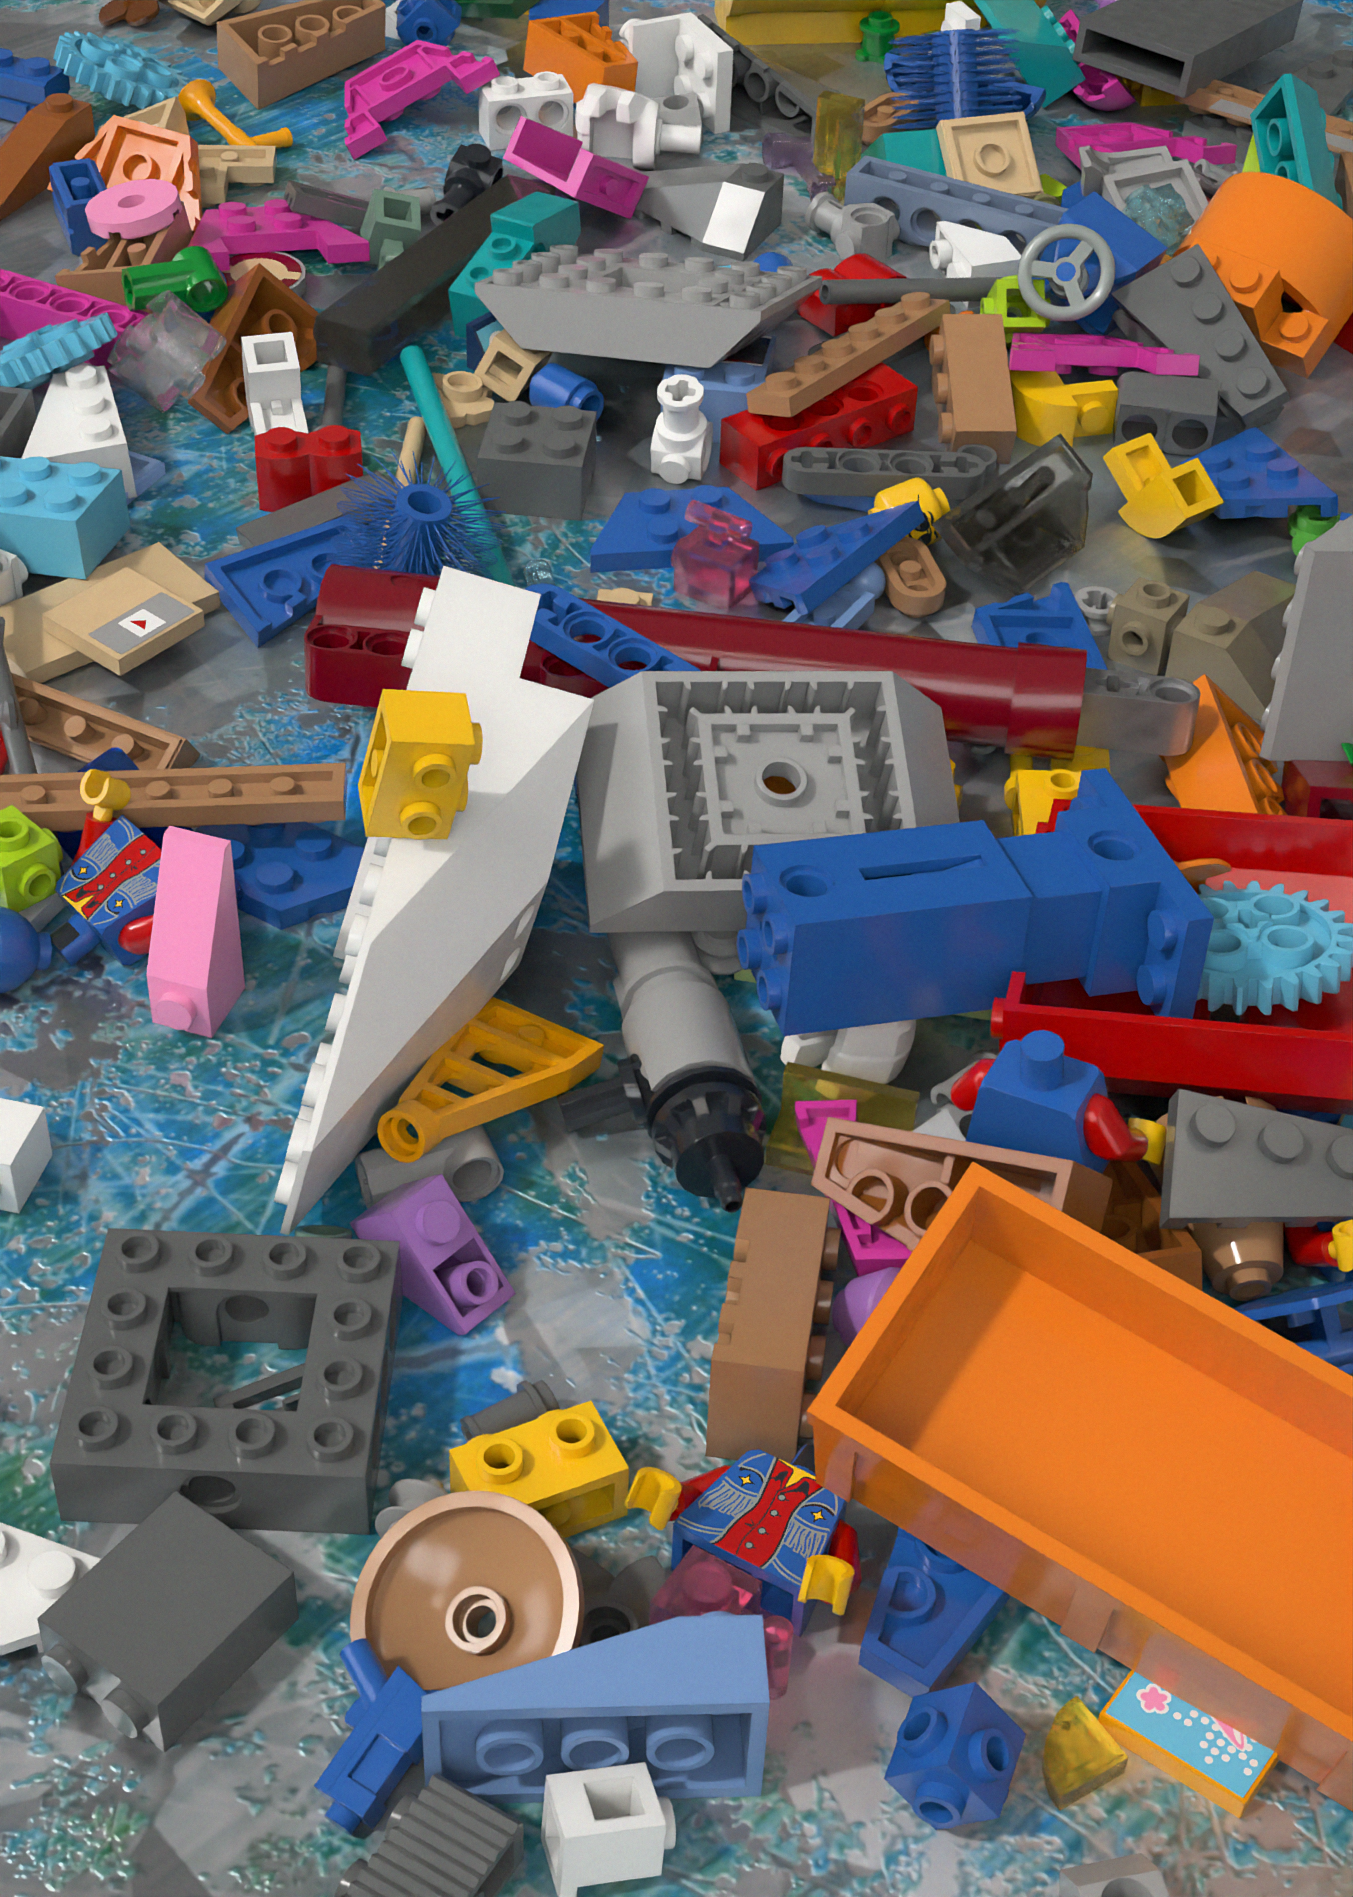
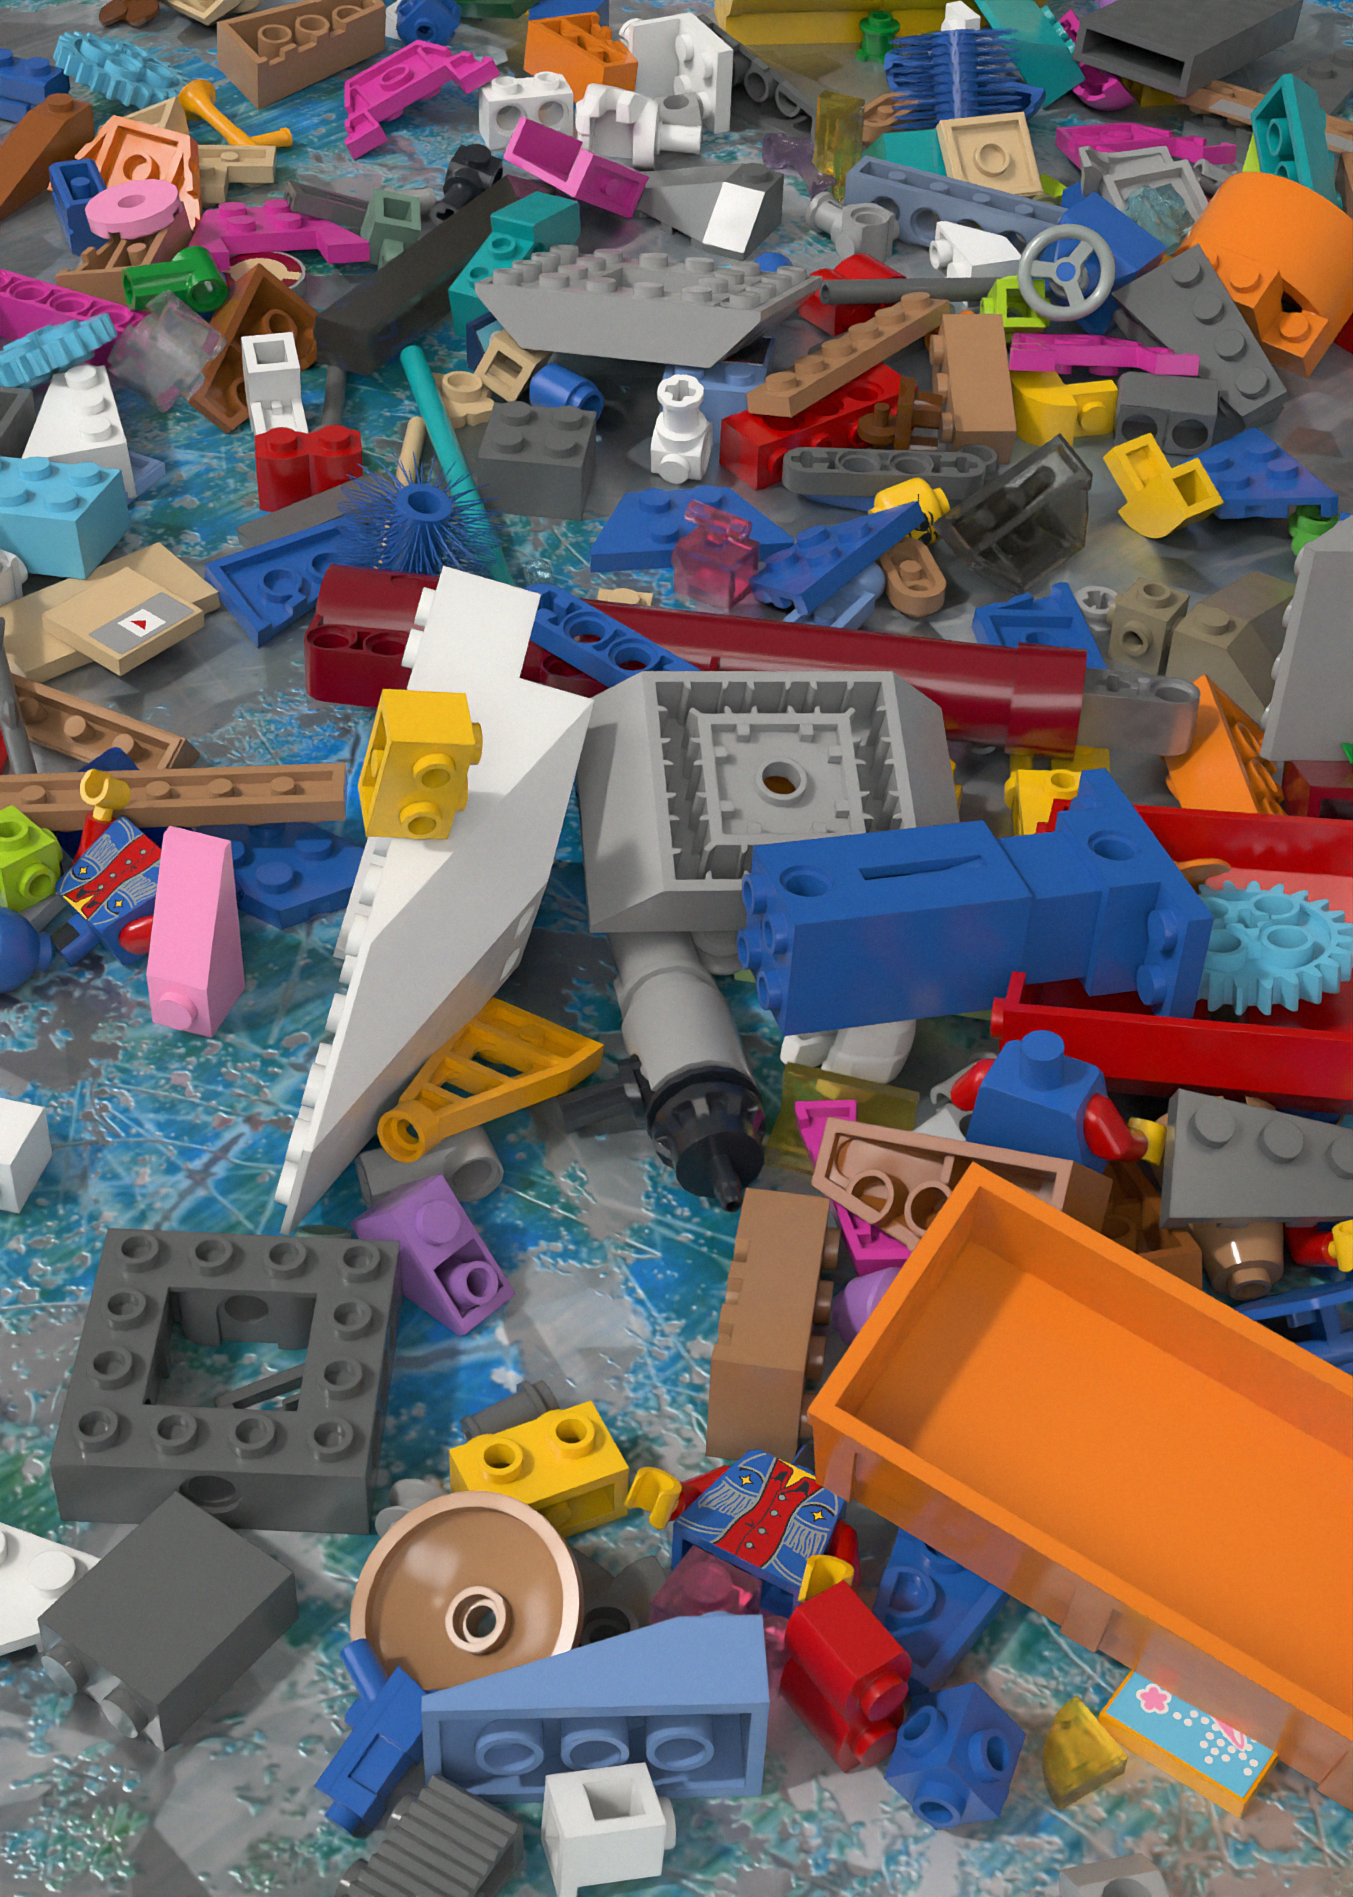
none -> red brick [779,1580,912,1773]
none -> reddish brown hips [857,376,943,451]

